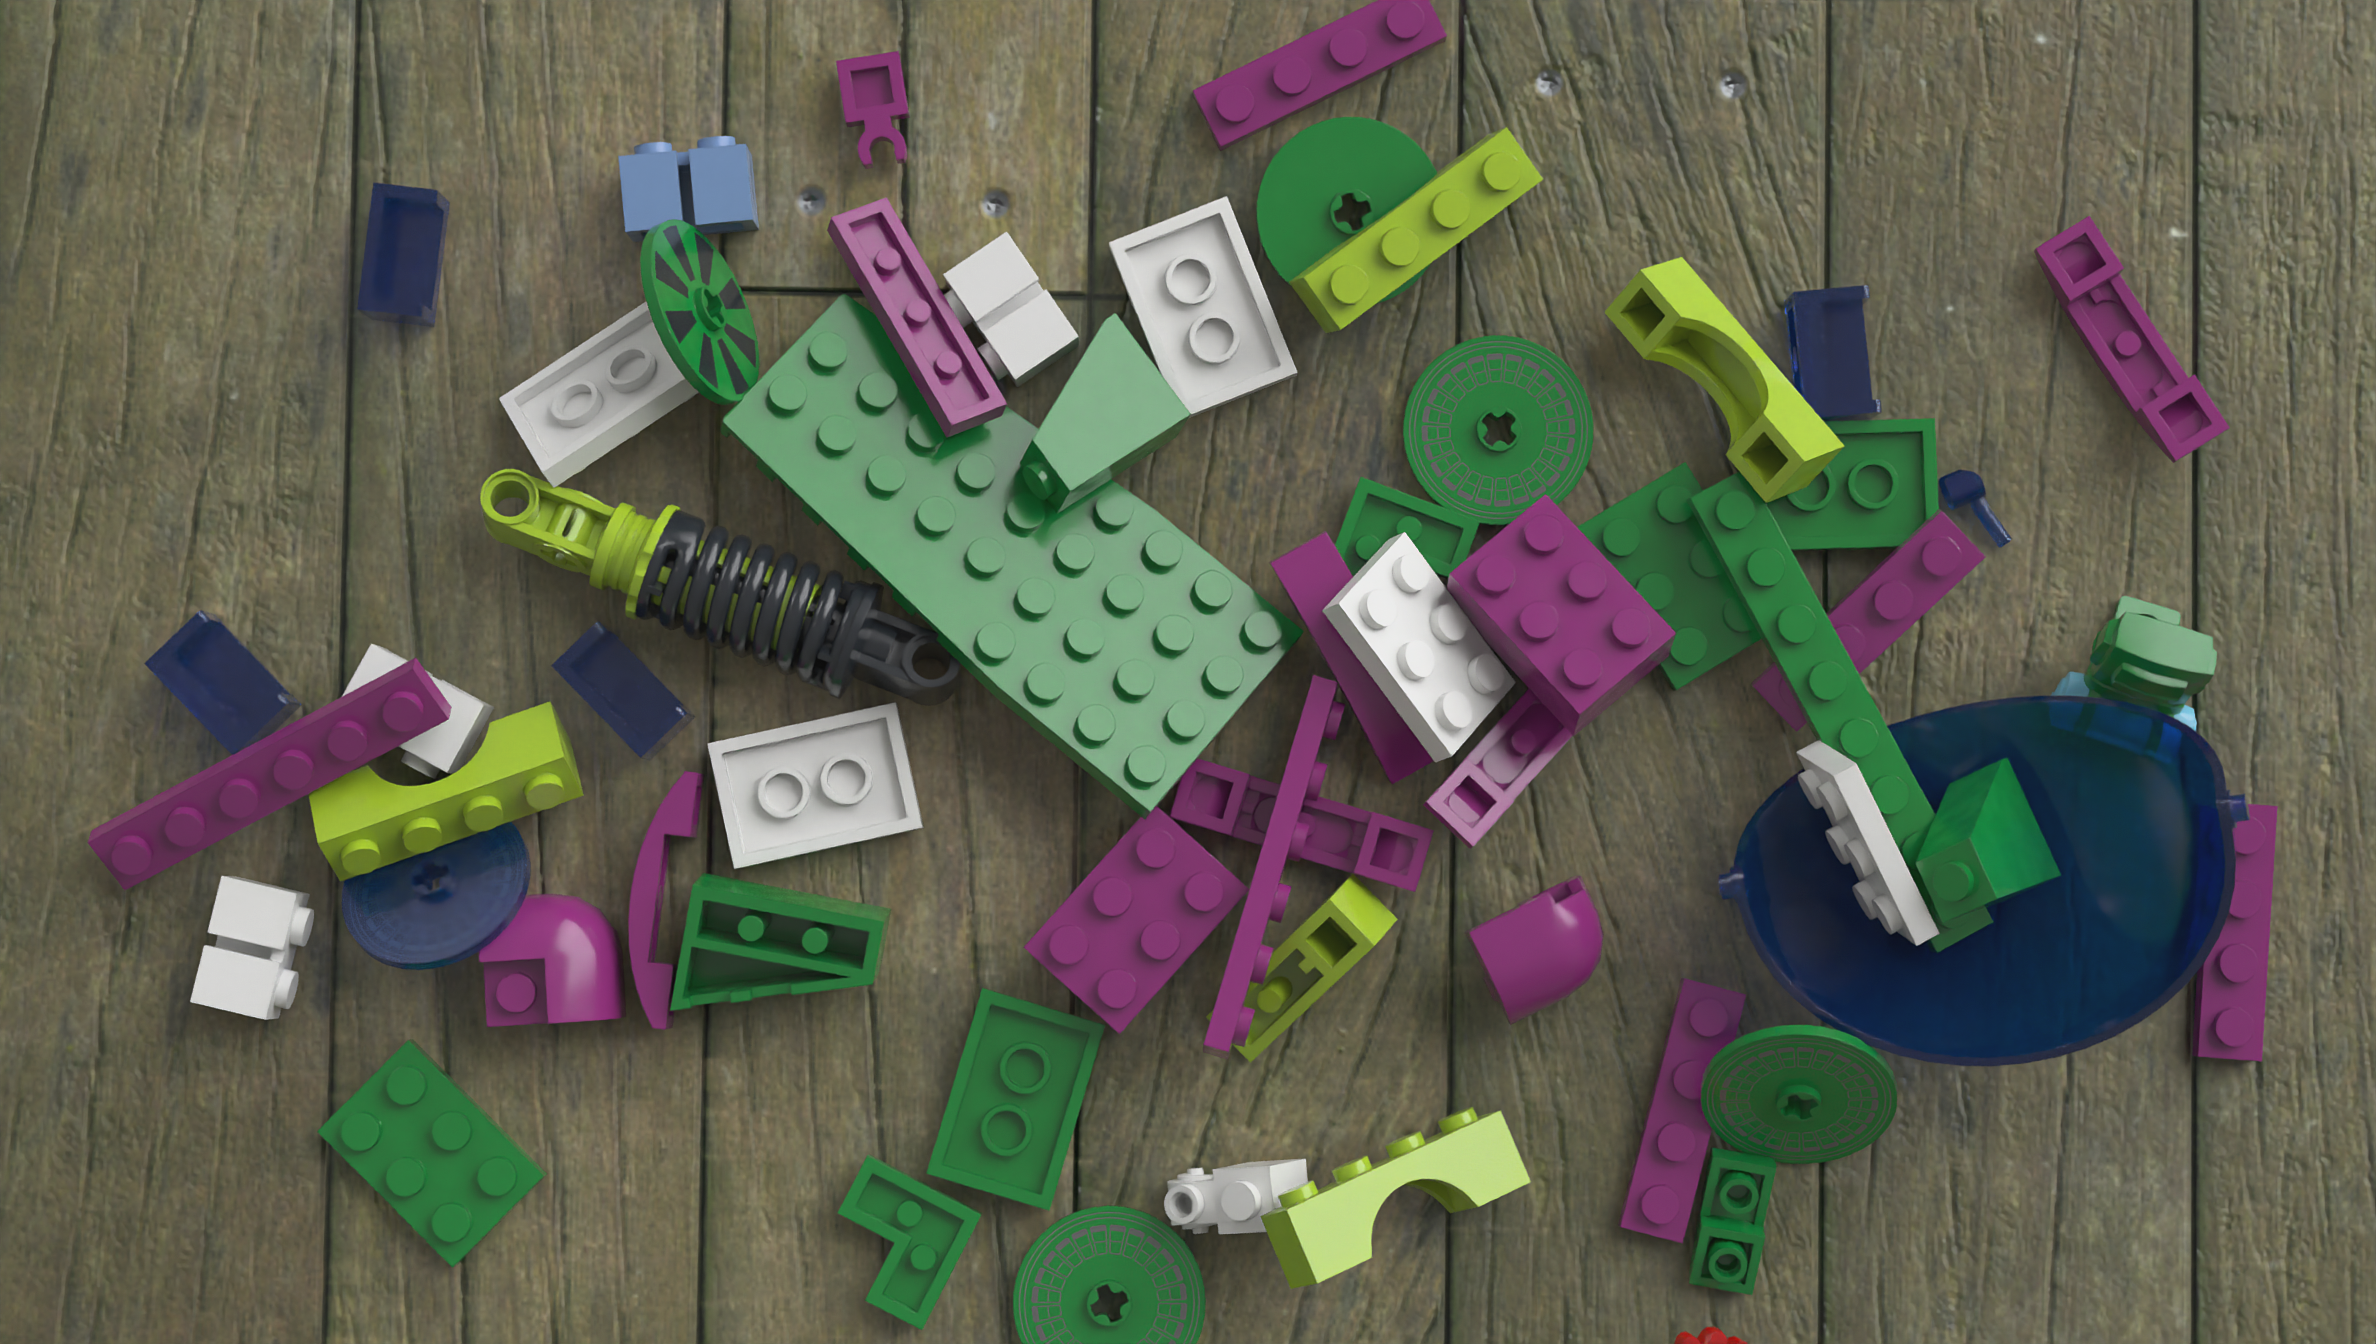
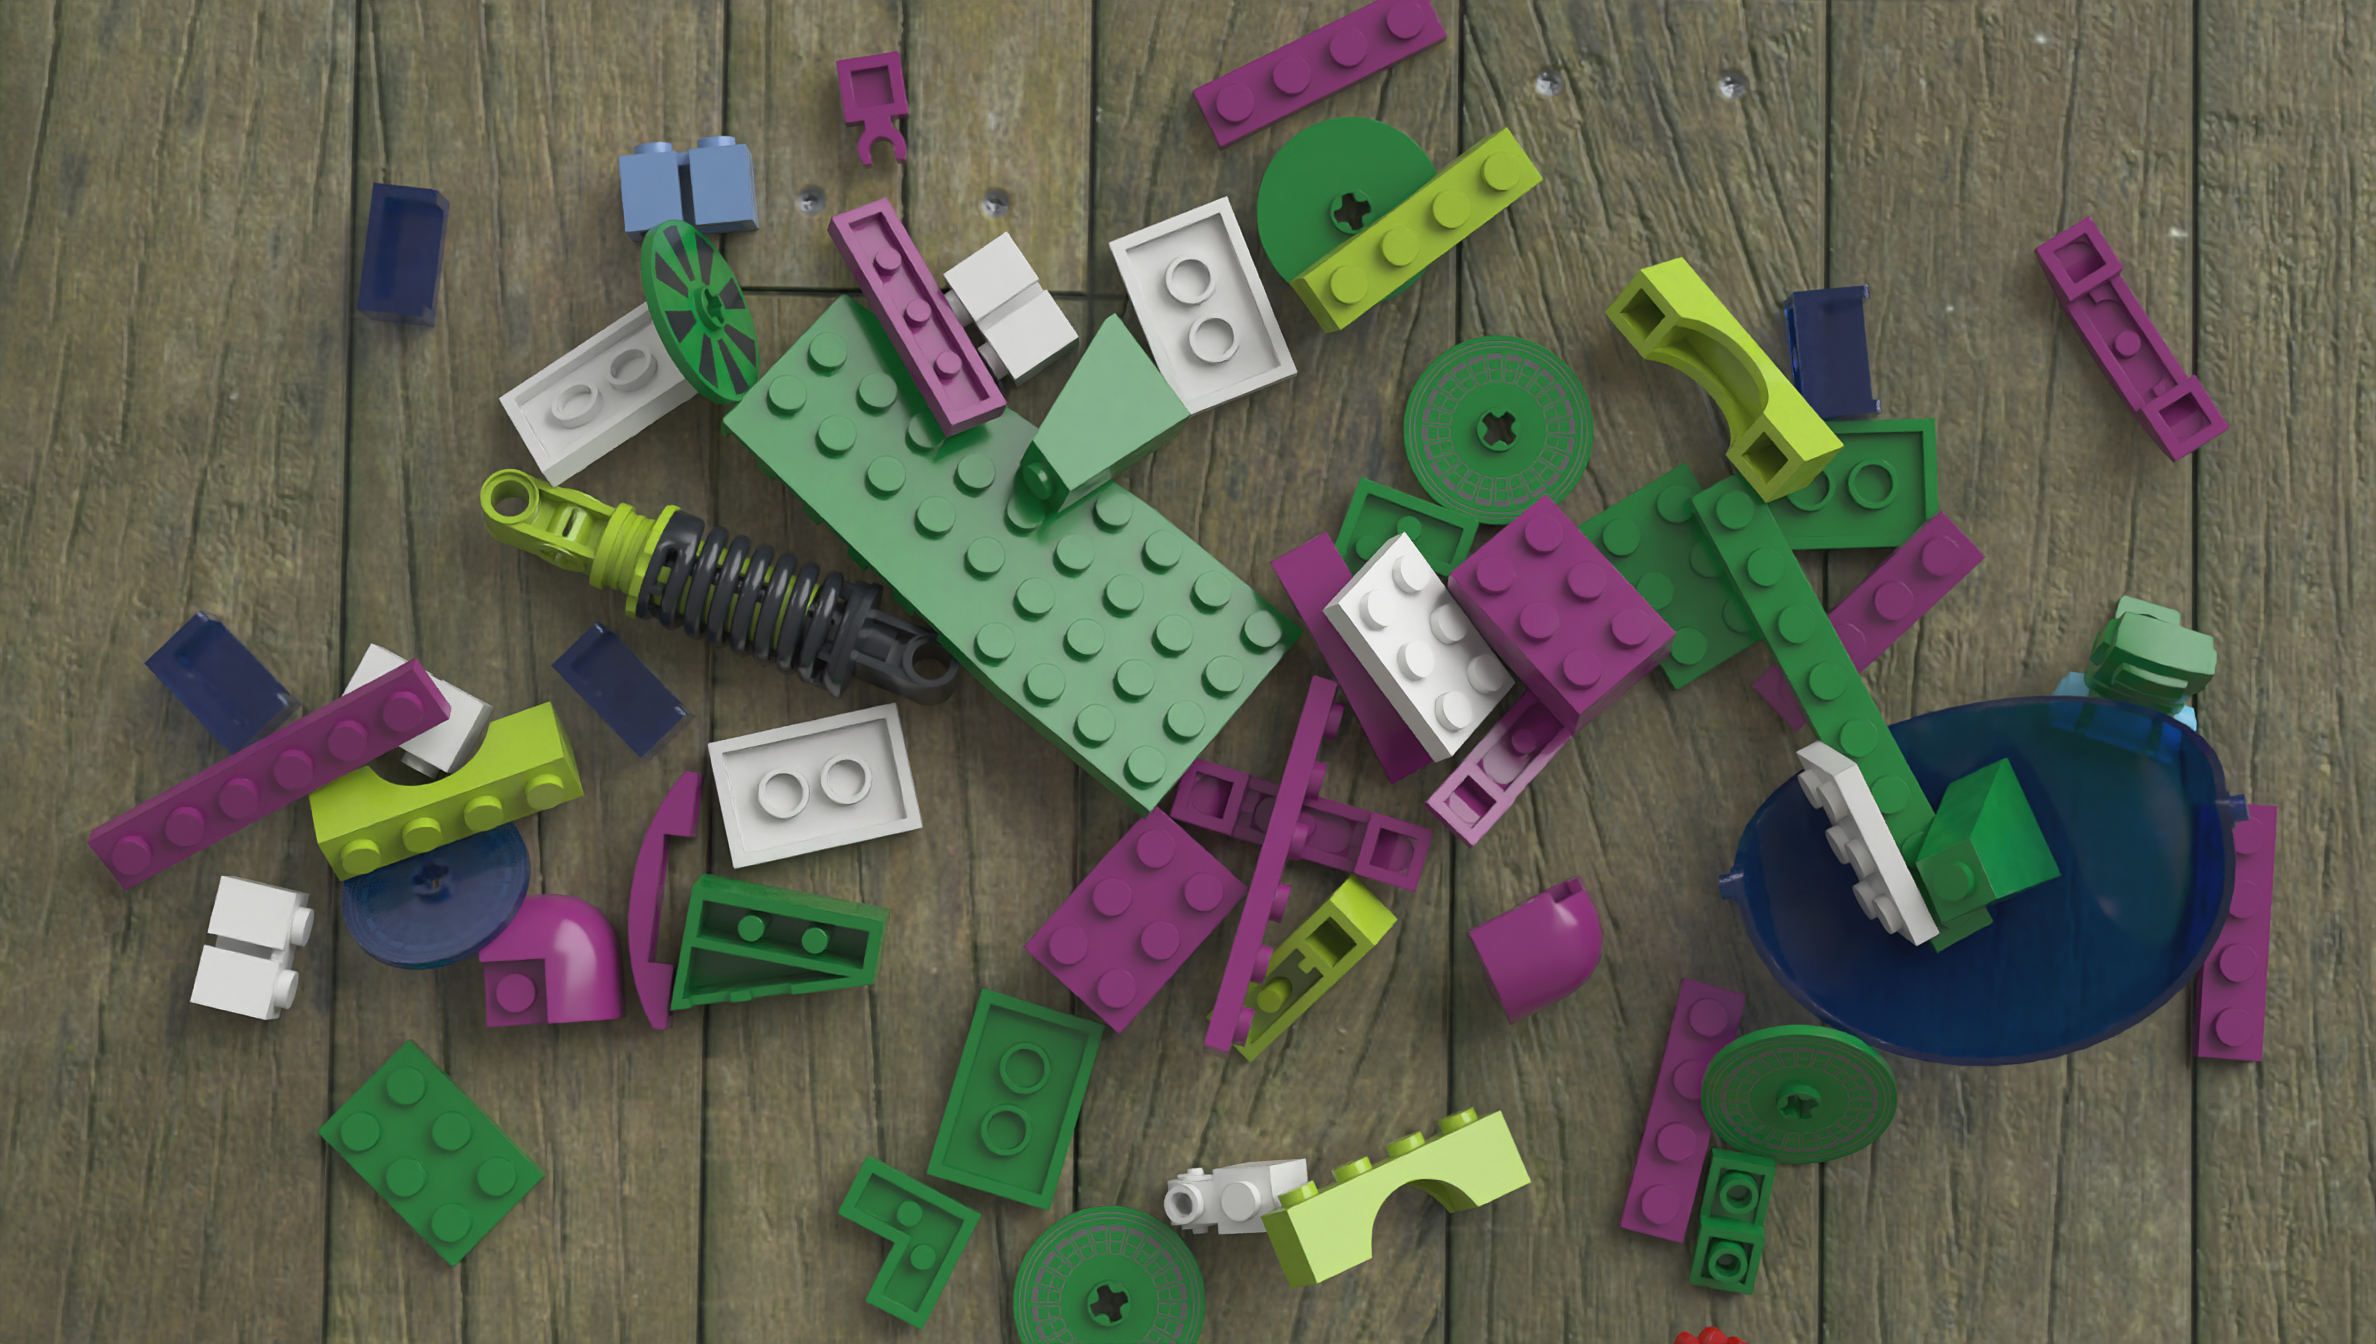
clear blue hand [1938,469,2012,548] -> none

